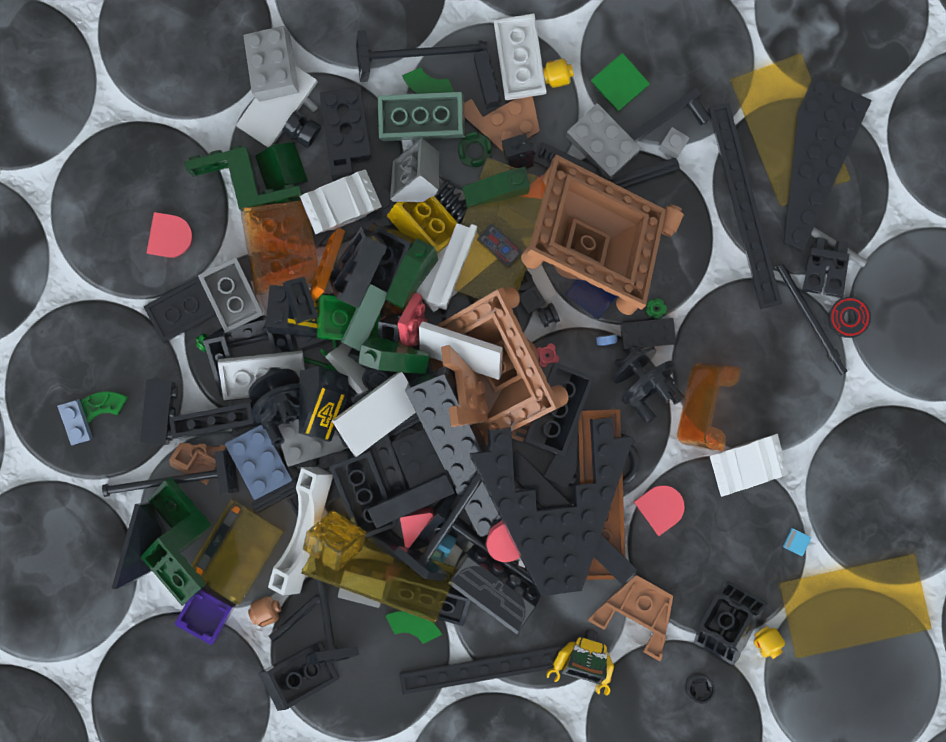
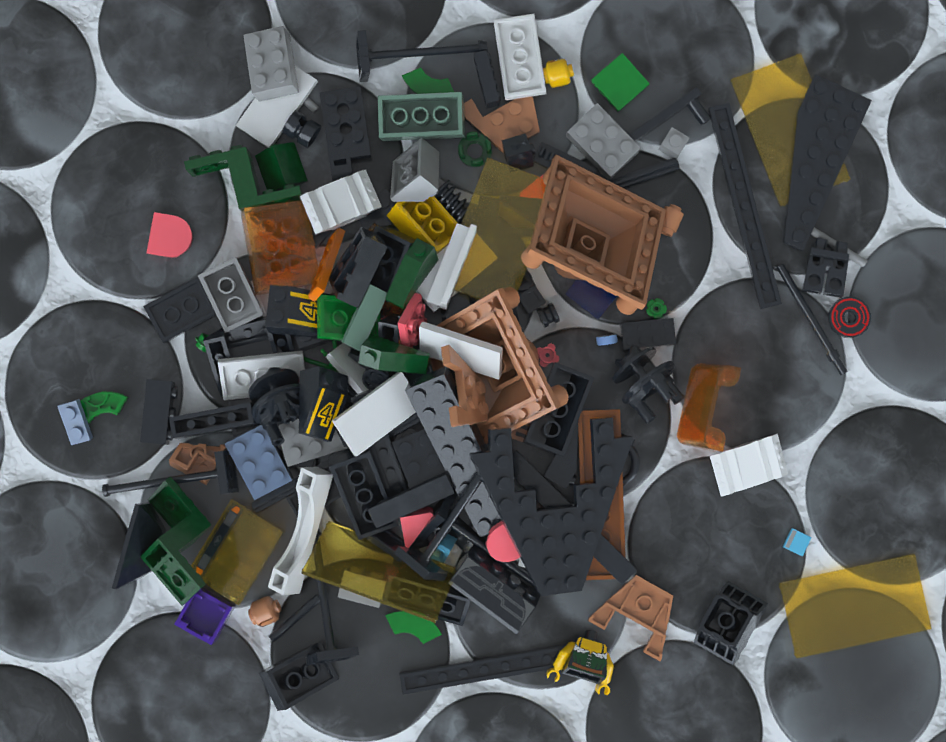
black plate [283,277,318,324] -> none
clear yellow piece [303,510,366,572] -> none
dark green slope [462,167,530,208] -> none
black tile [477,223,523,268] -> none
coral tile [634,486,684,536] -> none
black wheel [684,673,716,704] -> none
yellow head [753,626,785,659] -> none

